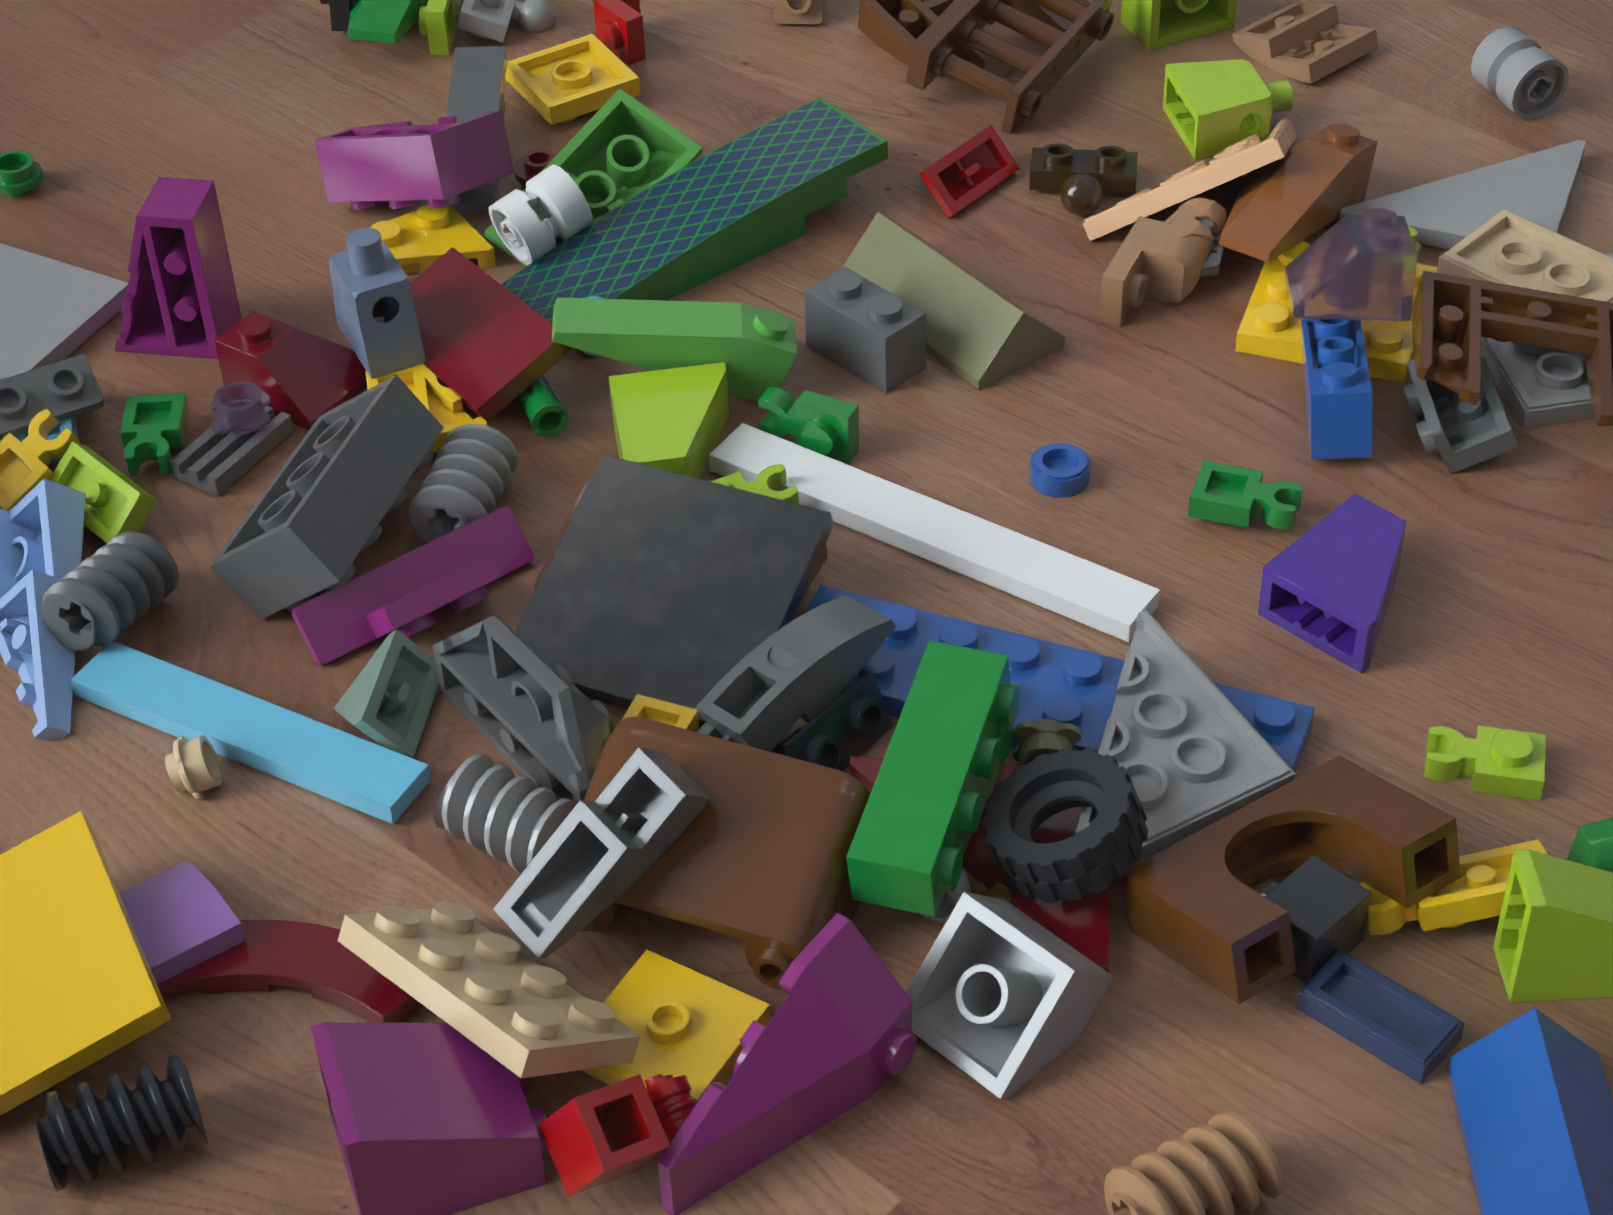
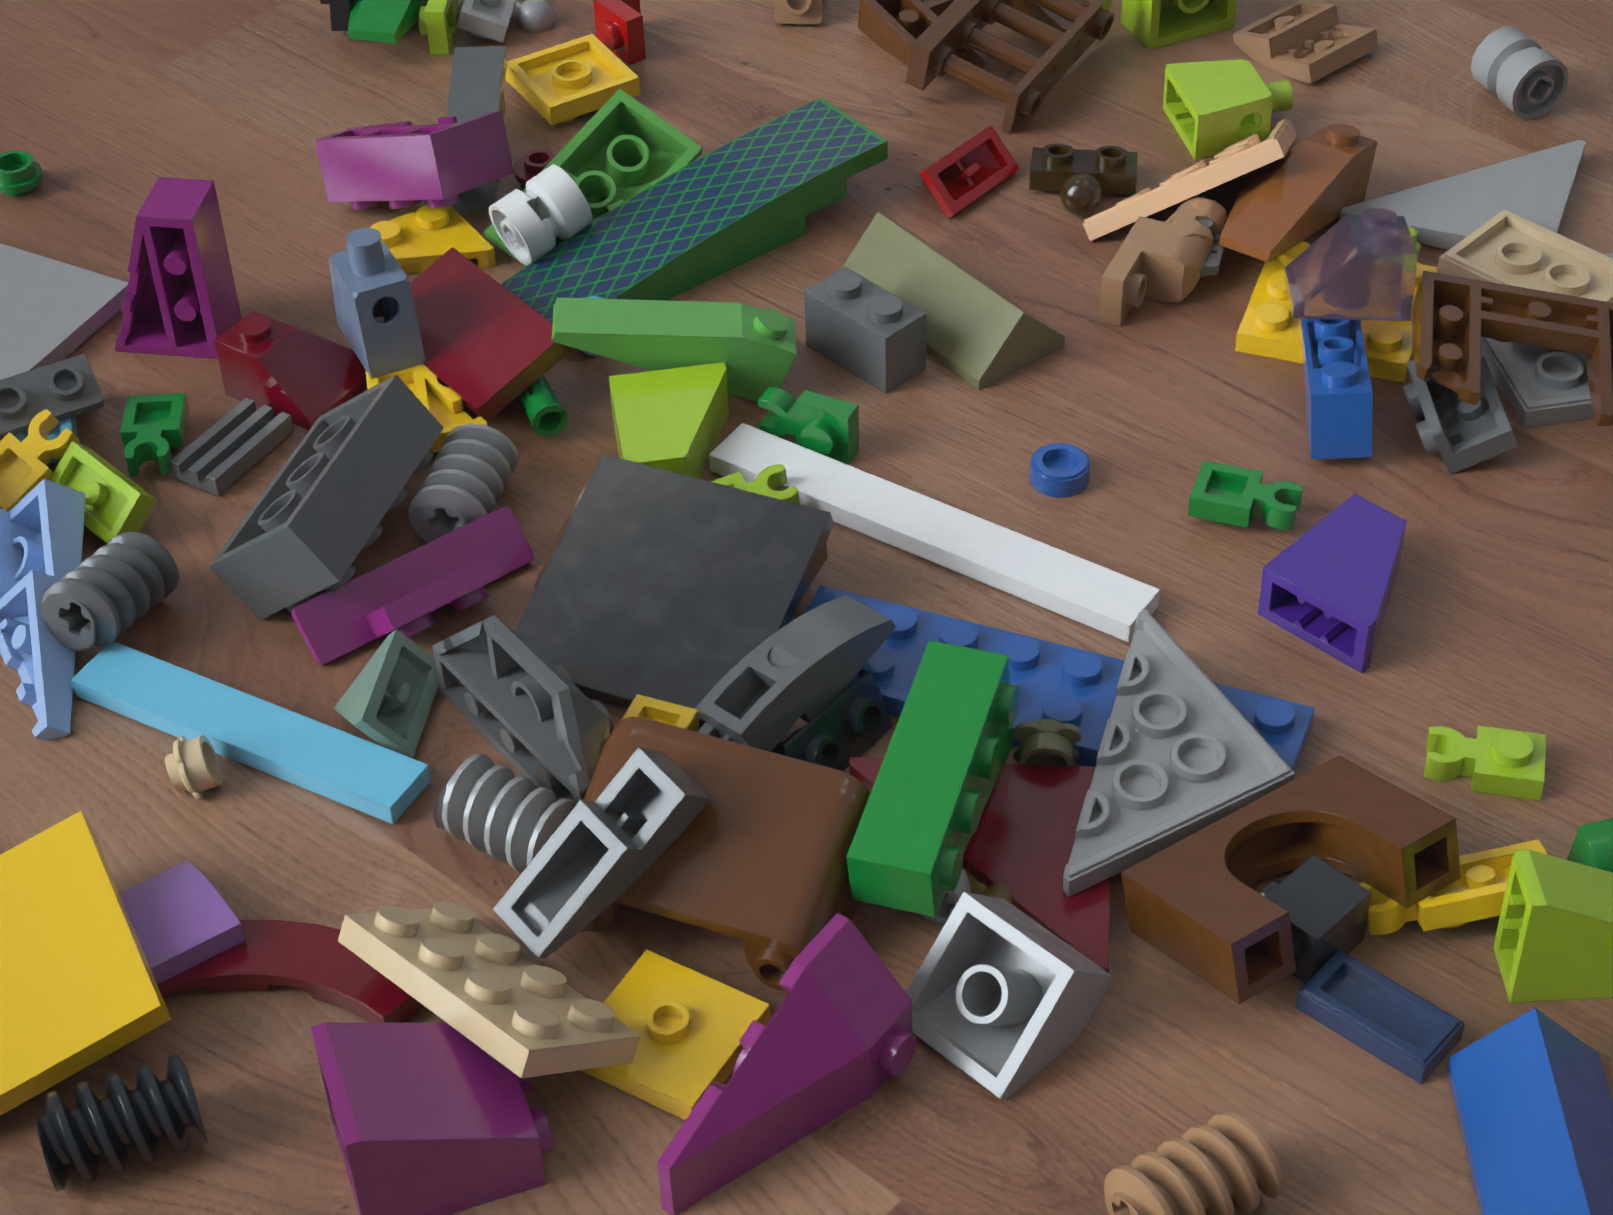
clear purple plate [211,382,271,435] -> none
red brick [538,1074,698,1197] -> none
black tyre [981,748,1148,903] -> none

